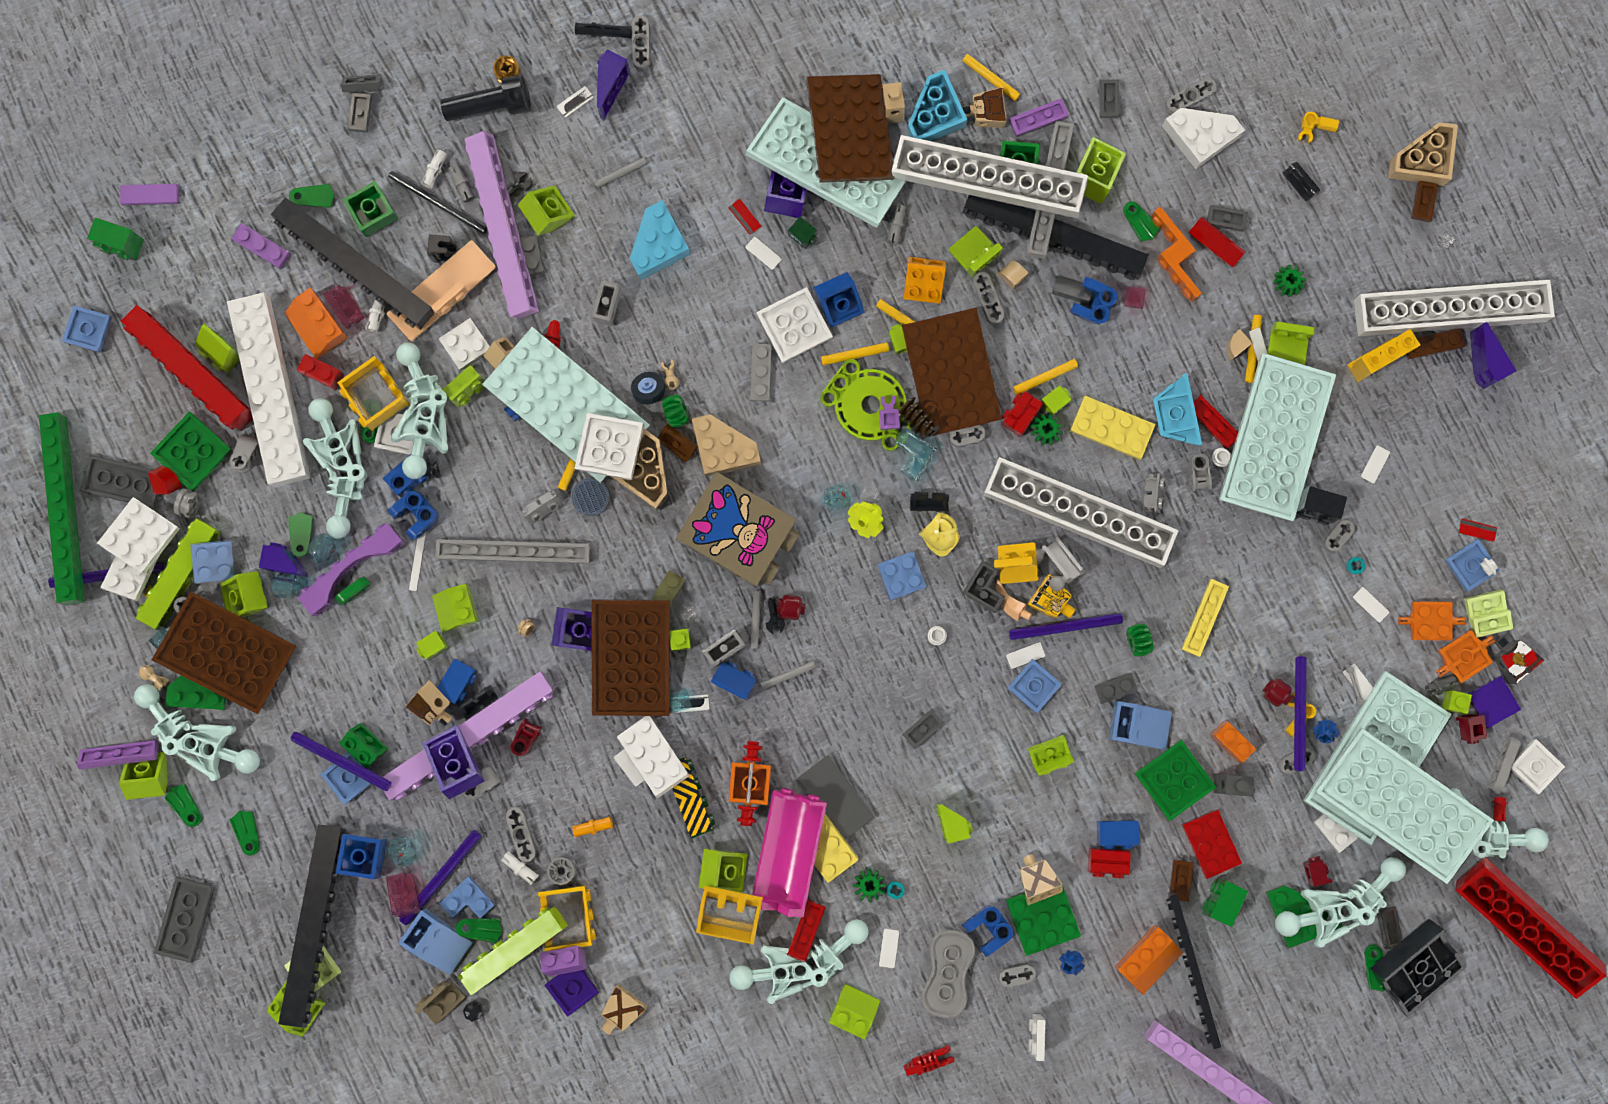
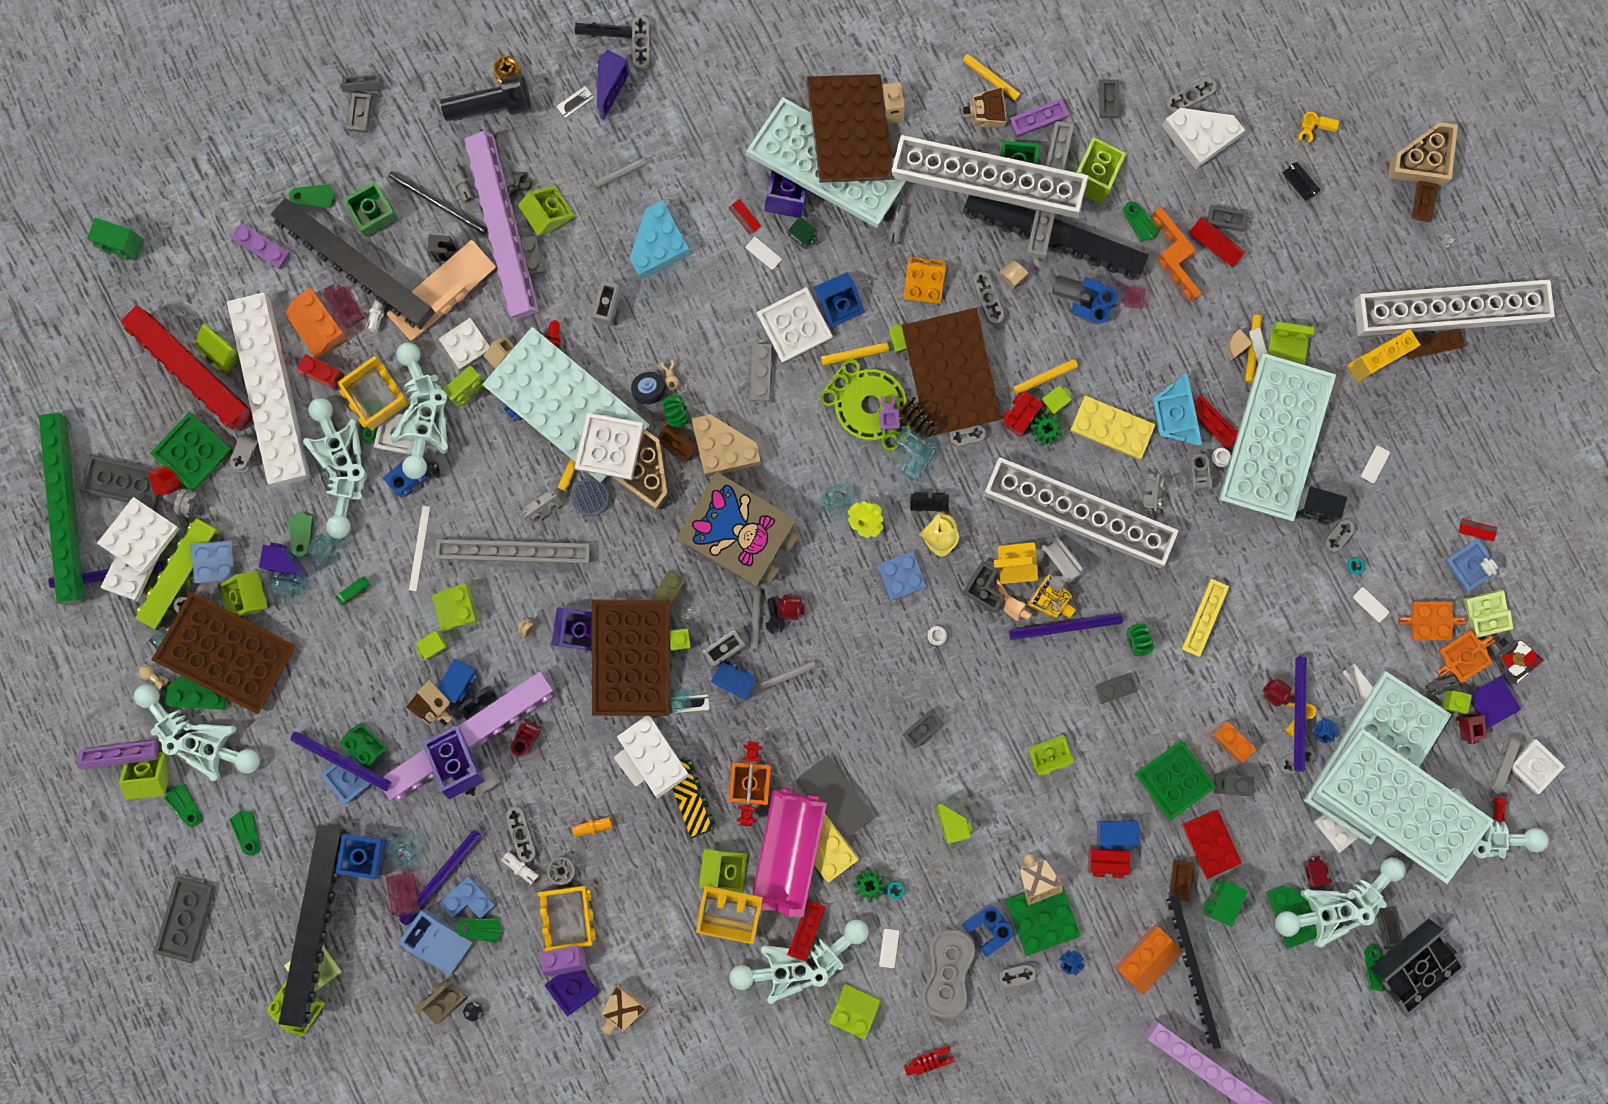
medium blue plate [62,306,112,353] -> none
medium lavender tile [120,184,179,206] -> none
medium lavender arch [297,523,406,617] -> none
blue piece [388,491,439,541] -> none
white pin [421,150,447,189] -> none
lime brick [458,906,568,995] -> none
yellow piece [876,299,915,325] -> none
medium azure brick [907,69,967,141] -> none
lime bracket [948,226,1003,278] -> none
white sticker [1006,642,1045,669] -> none
medium blue plate [1007,659,1062,714] -> none
white plate [1028,1014,1045,1061] -> none
medium blue slope [1108,701,1172,750] -> none
green gear [1273,264,1306,298] -> none
red brick [1456,857,1607,999] -> none
dark purple slope [1470,322,1516,389] -> none

